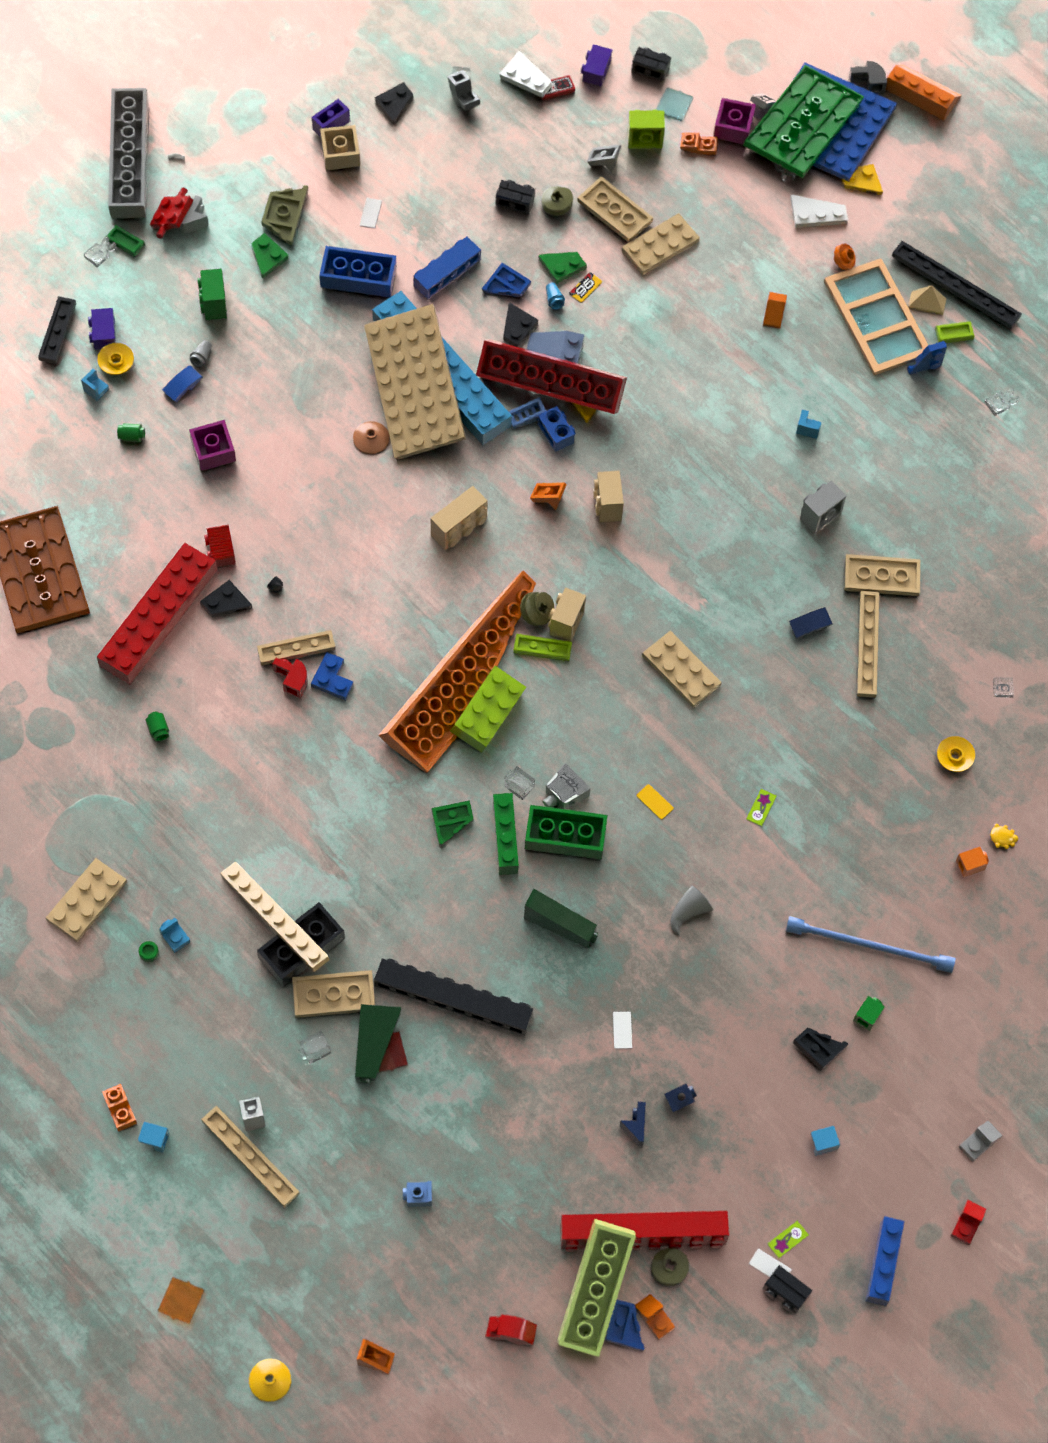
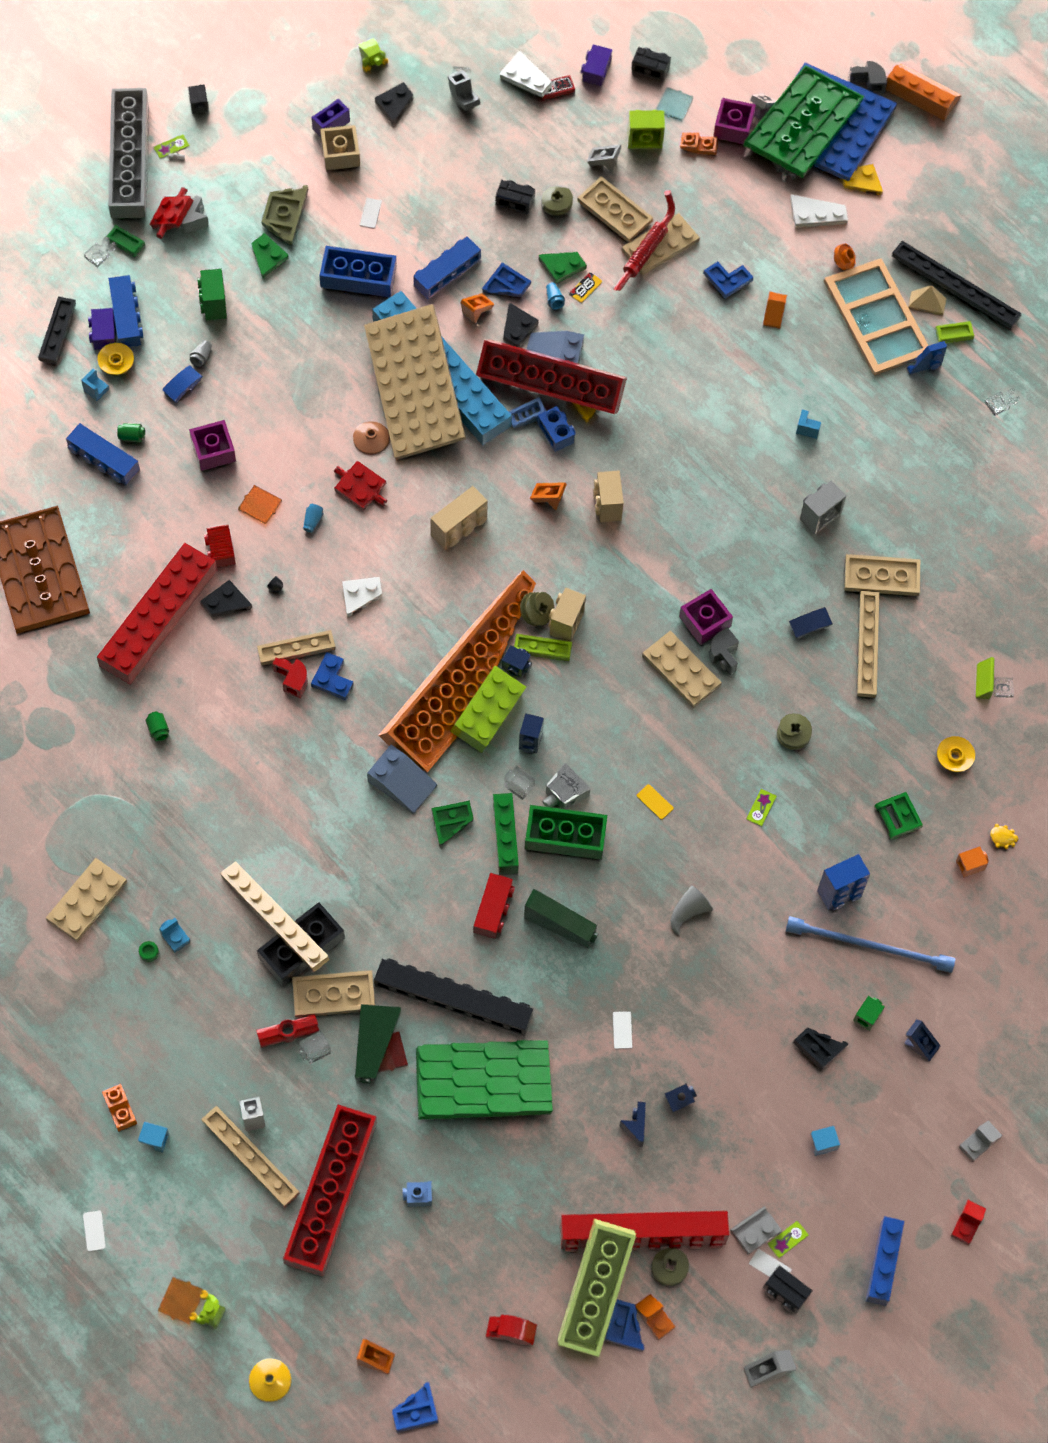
none -> blue brick [66,423,140,485]
none -> white sticker [83,1211,106,1251]
none -> blue brick [108,275,144,347]
none -> lime sticker [153,134,190,158]
none -> black brick [188,84,209,114]
none -> lime piece [189,1290,226,1329]
none -> clear orange piece [238,485,282,524]
none -> red piece [256,1014,319,1048]
none -> red brick [283,1104,377,1277]
none -> dark azure cone [303,504,324,533]
none -> red plate [334,461,388,511]
none -> white wing [342,577,382,617]
none -> lime piece [358,38,389,72]
none -> sand blue slope [367,745,437,814]
none -> blue wing [392,1382,438,1433]
none -> green piece [416,1040,553,1120]
none -> orange slope [460,293,494,323]
none -> red brick [473,873,515,939]
none -> dark blue brick [502,645,532,678]
none -> dark blue brick [519,713,544,754]
none -> red piece [613,190,675,291]
none -> magenta brick [679,589,733,645]
none -> blue plate [703,261,754,298]
none -> dark grey brick [709,627,739,675]
none -> light grey plate [731,1206,782,1255]
none -> light grey slope [744,1350,797,1387]
none -> olive piece [777,713,812,750]
none -> blue brick [817,854,870,911]
none -> green plate [874,792,923,840]
none -> dark blue slope [905,1019,941,1061]
none -> lime slope [976,657,995,699]

